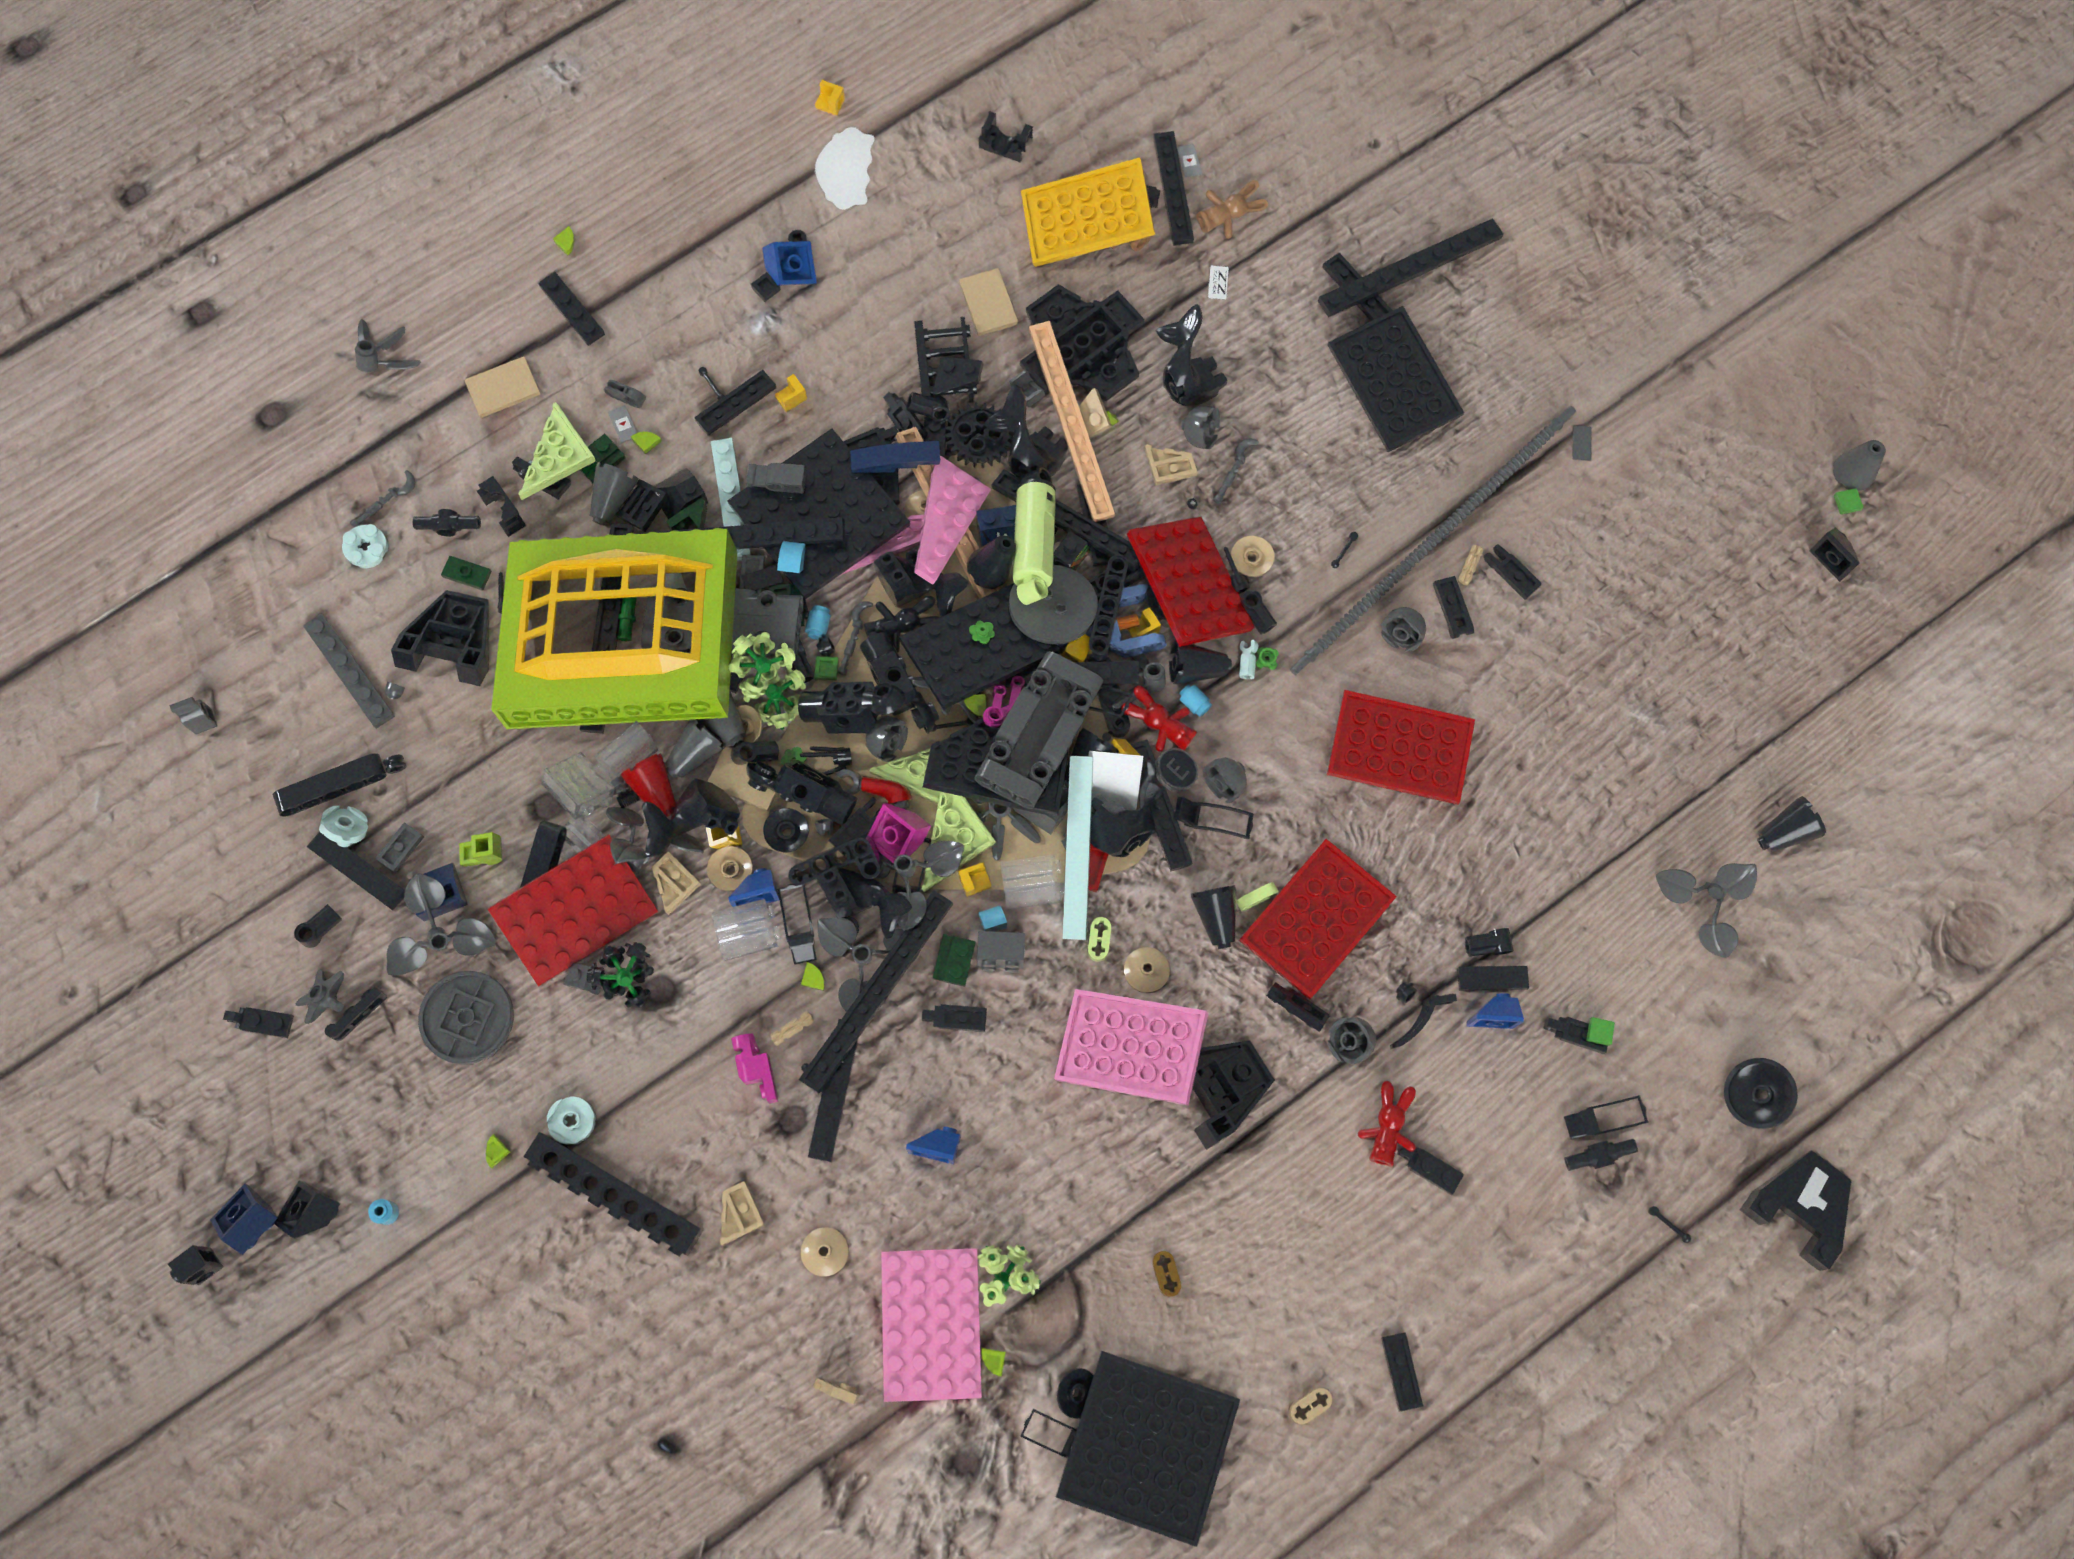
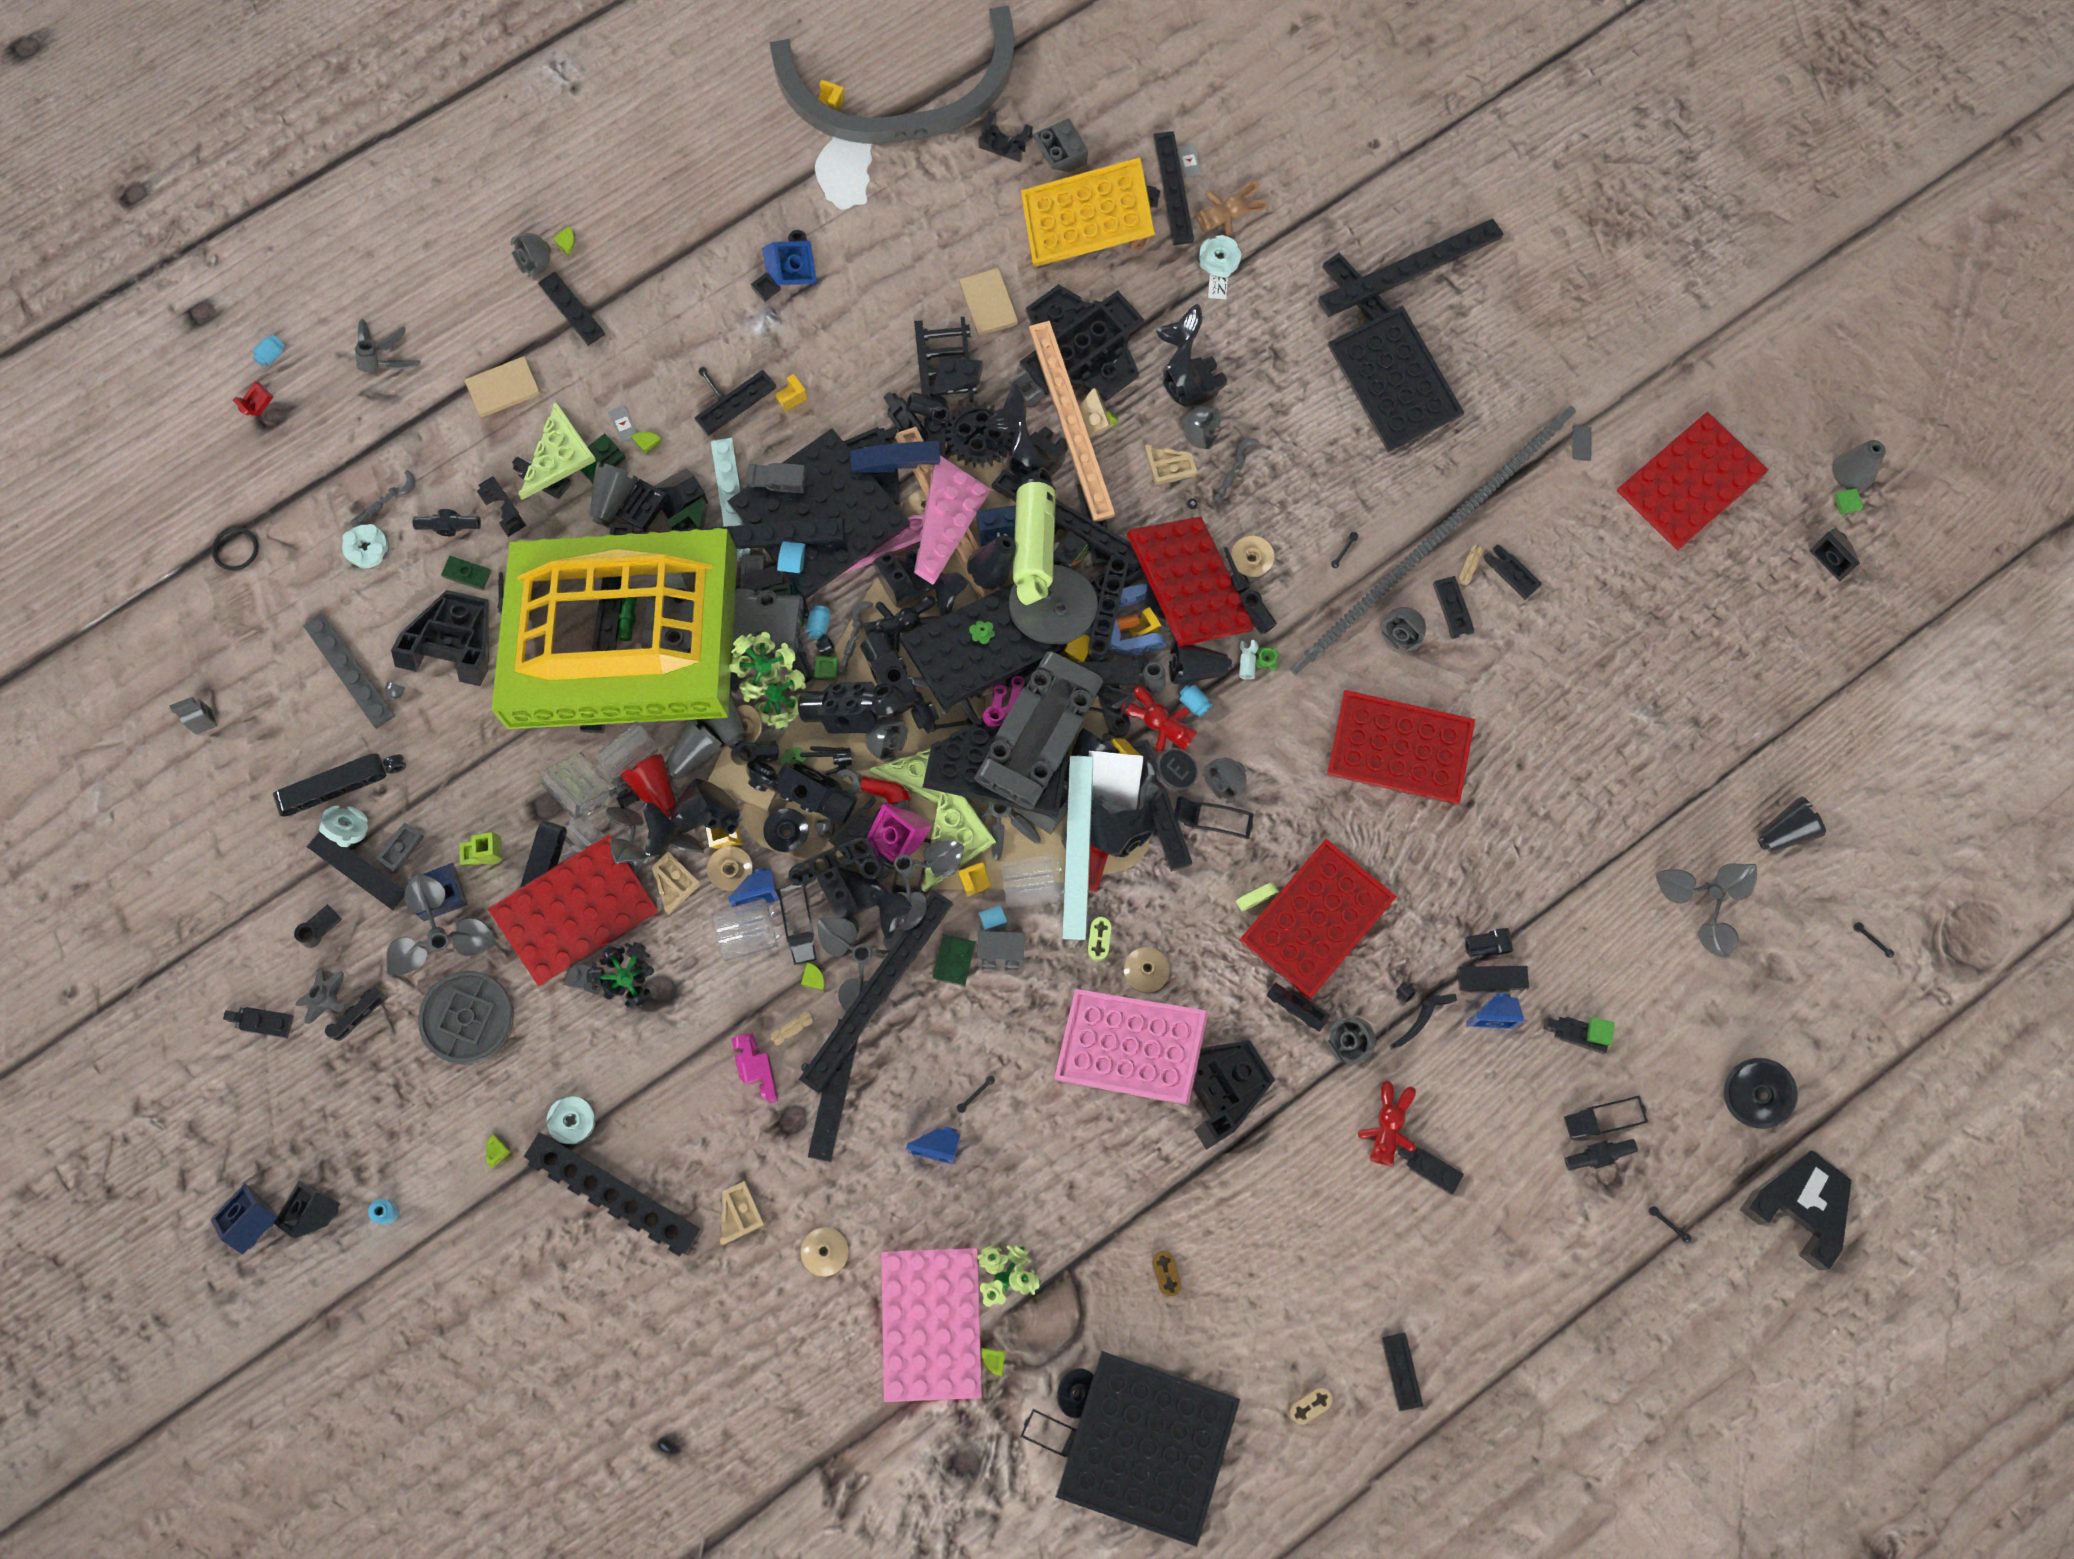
black brick [168,1245,224,1285] -> none
dark grey piece [604,380,646,408] -> none
tan wing [813,1378,860,1405] -> none
black hinge [922,1004,987,1032] -> none
lime tile [963,694,986,717] -> none
black cone [1191,885,1236,949] -> none
none -> black tyre [212,527,259,570]
none -> red bracket [233,382,274,416]
none -> medium azure brick [252,334,285,366]
none -> dark grey cylinder [511,233,551,277]
none -> dark grey arch [770,6,1014,144]
none -> black hinge [957,1076,995,1113]
none -> dark grey slope [1033,118,1088,172]
none -> light aqua plate [1199,235,1241,278]
none -> red plate [1617,411,1769,551]
none -> black hinge [1853,922,1894,958]

